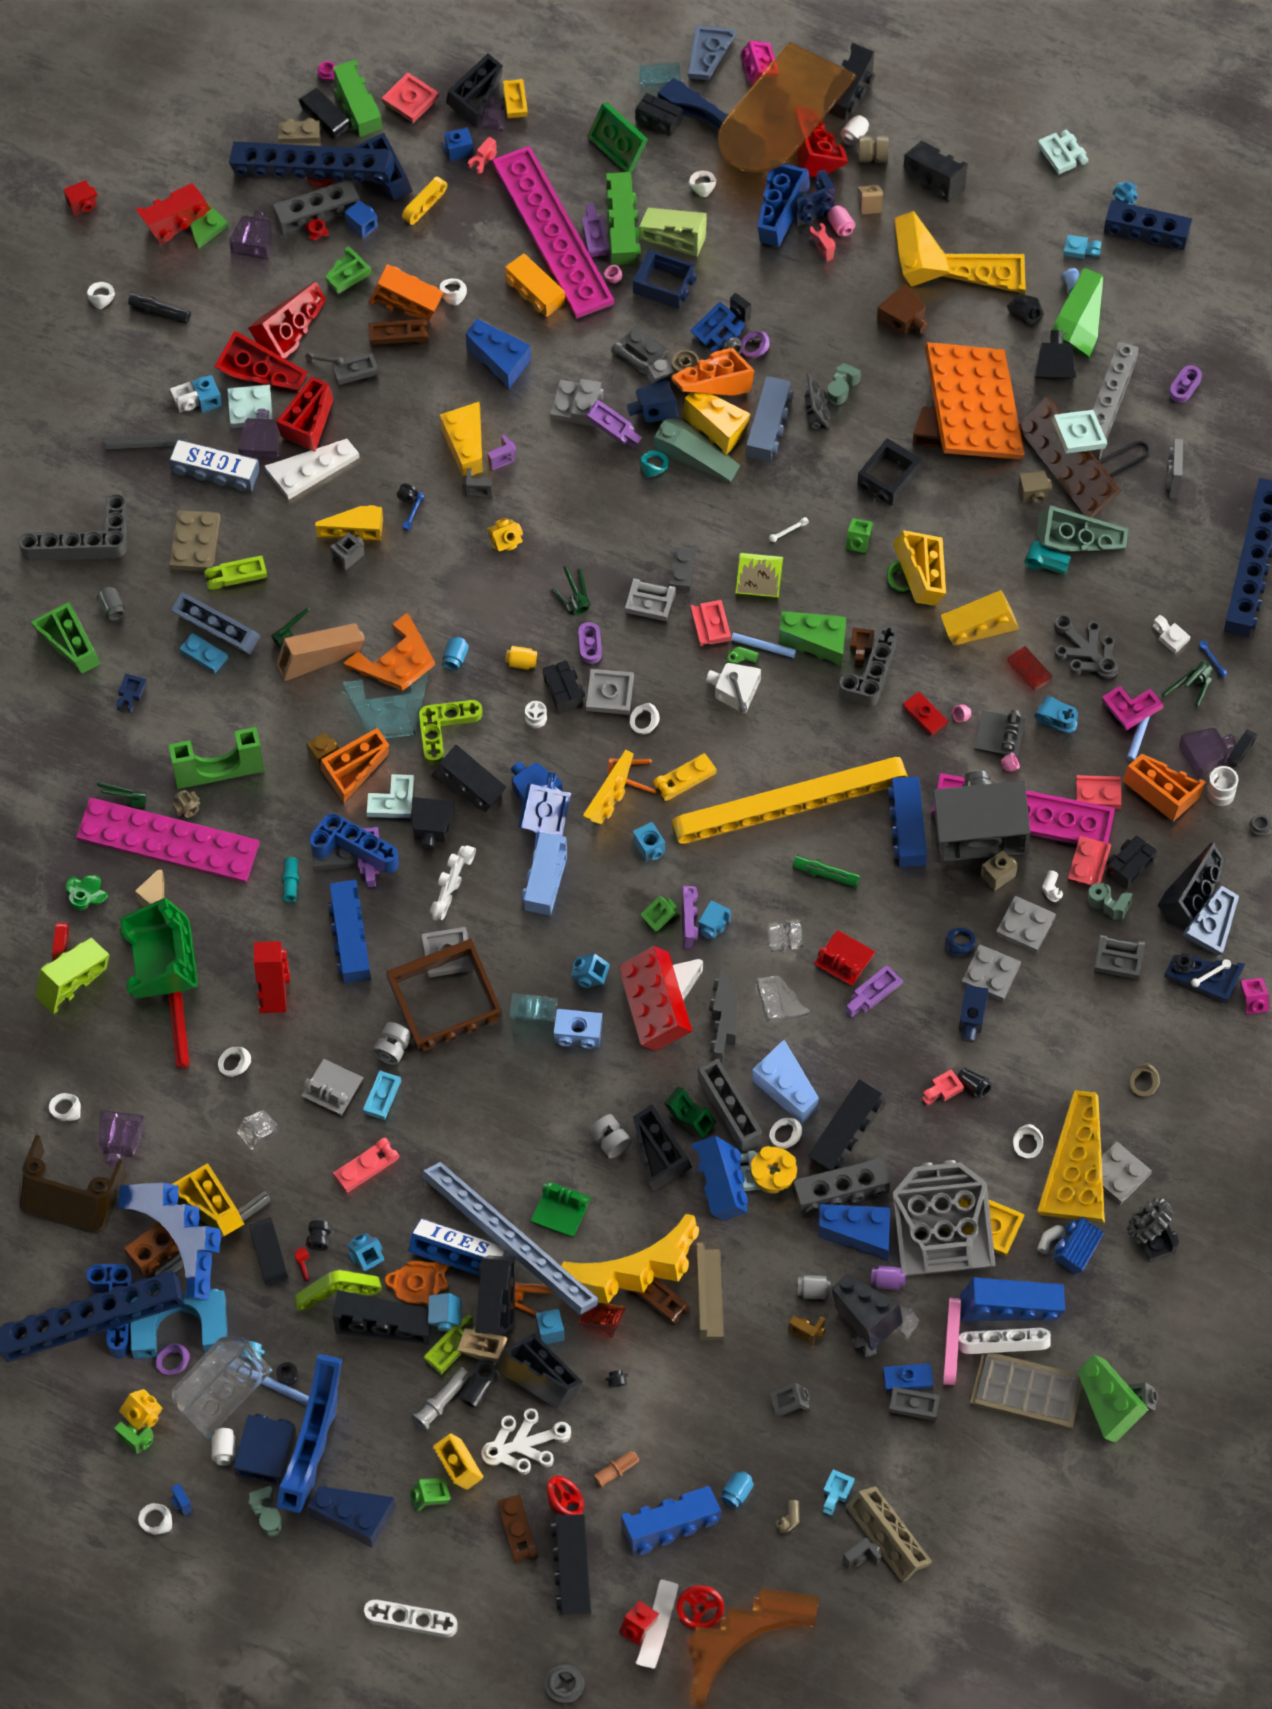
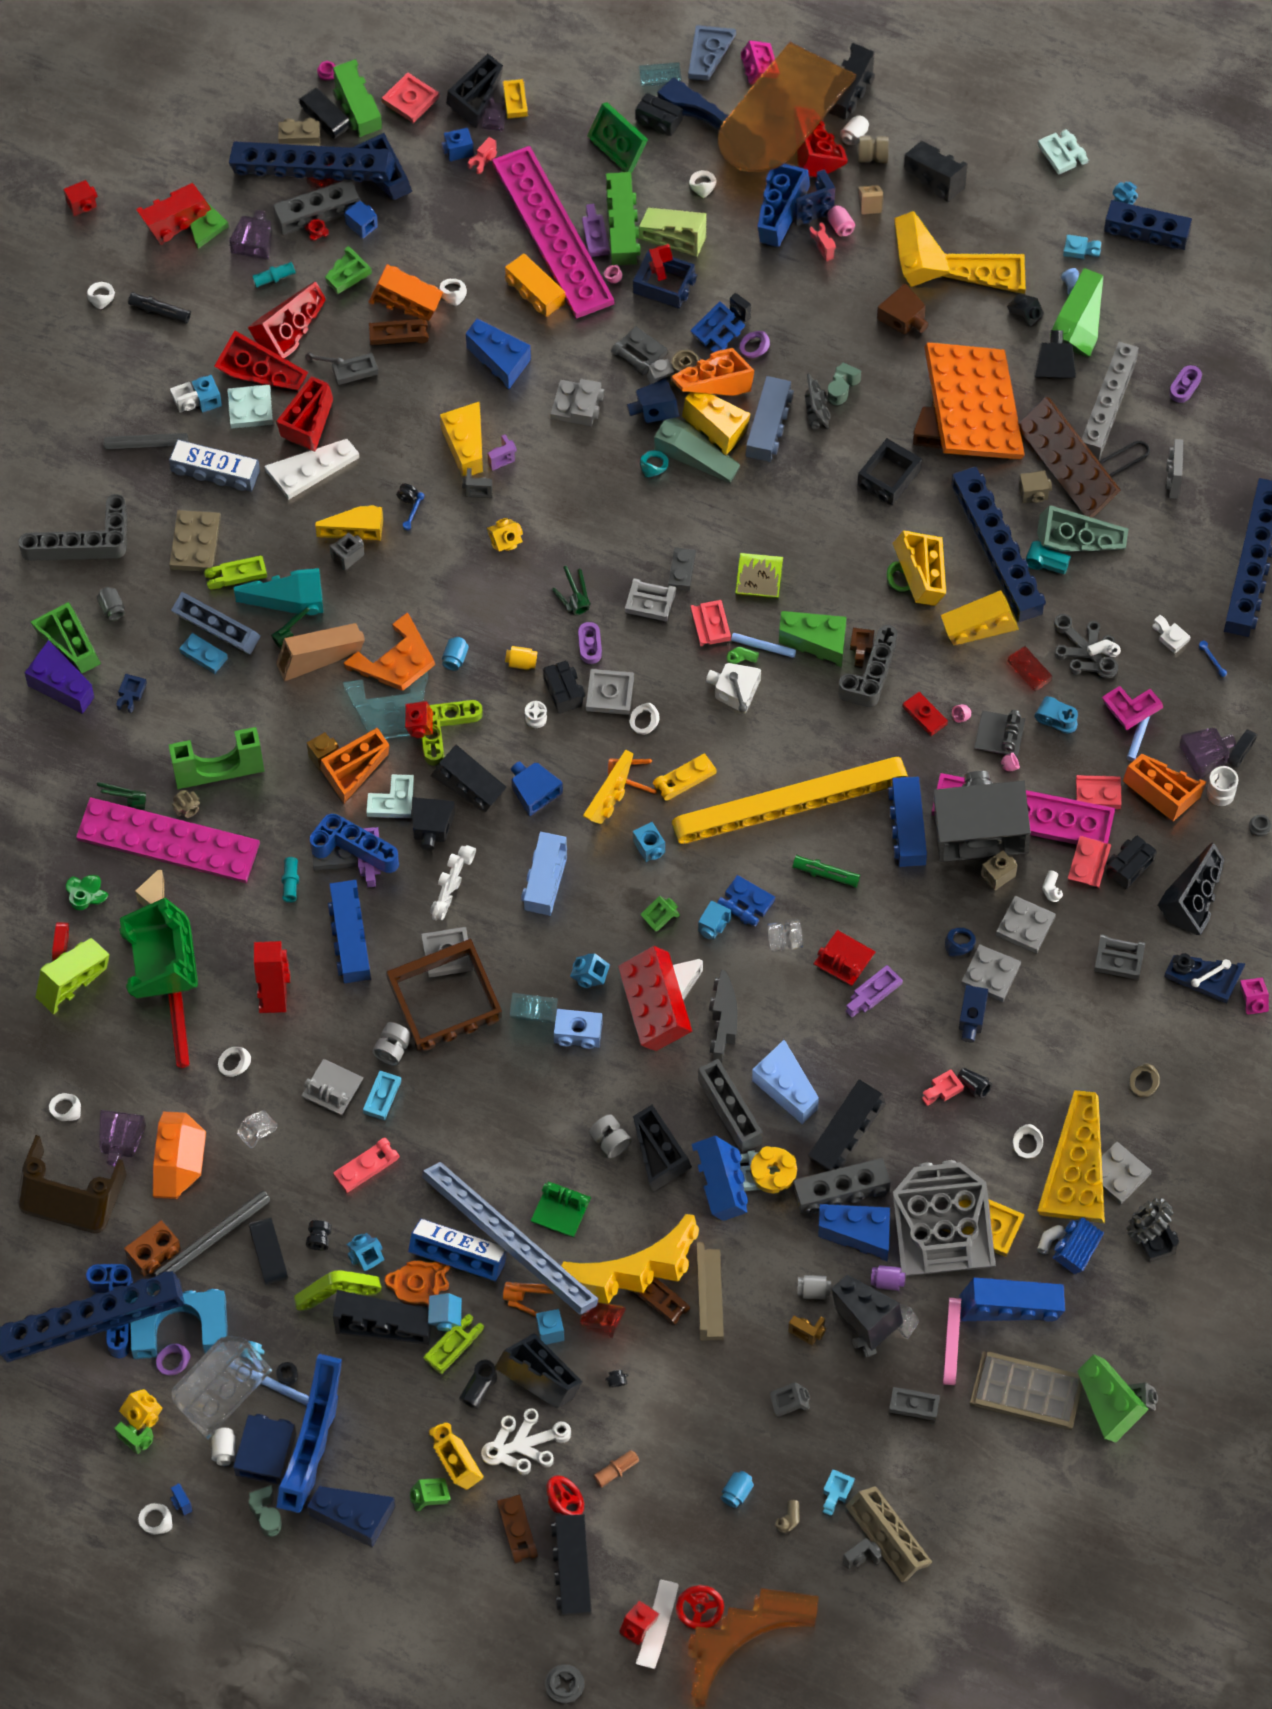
arch [118,1182,221,1301] -> none
yellow wedge [173,1163,244,1236] -> none
clear purple torso [238,408,280,459] -> none
red hand [295,1247,310,1281] -> none
white beam [364,1600,458,1638] -> none
yellow beam [402,177,447,225] -> none
light grey pin [411,1367,471,1431] -> none
tan slope [458,1328,507,1363] -> none
black wedge [475,1255,516,1335] -> none
plate [518,772,571,847] -> none
medium lavender hinge [585,400,642,447] -> none
blue wedge [621,1486,721,1556] -> none
dark green brick [664,1086,716,1139] -> none
medium lavender hinge [681,886,698,948] -> none
dark grey plate [722,337,743,354] -> none
clear wing [756,976,810,1022] -> none
white hinge [769,517,809,542] -> none
white piece [769,1118,803,1149] -> none
bright green bracket [845,518,873,553] -> none
blue plate [883,1363,933,1392] -> none
white beam [959,1328,1051,1354] -> none
light aqua plate [1052,410,1107,453] -> none
sand green leg [1088,883,1133,921] -> none
dark green plant [1162,661,1213,707] -> none
wing [1182,886,1239,956] -> none
none -> dark purple wedge [25,640,95,714]
none -> orange wedge [153,1111,206,1199]
none -> teal wedge [234,568,324,615]
none -> teal pin [252,261,296,288]
none -> red brick [405,701,433,738]
none -> yellow plate [429,1423,455,1445]
none -> red bracket [648,244,673,281]
none -> blue plate [717,875,775,927]
none -> dark blue brick [951,467,1046,622]
none -> white arm [1087,640,1121,657]

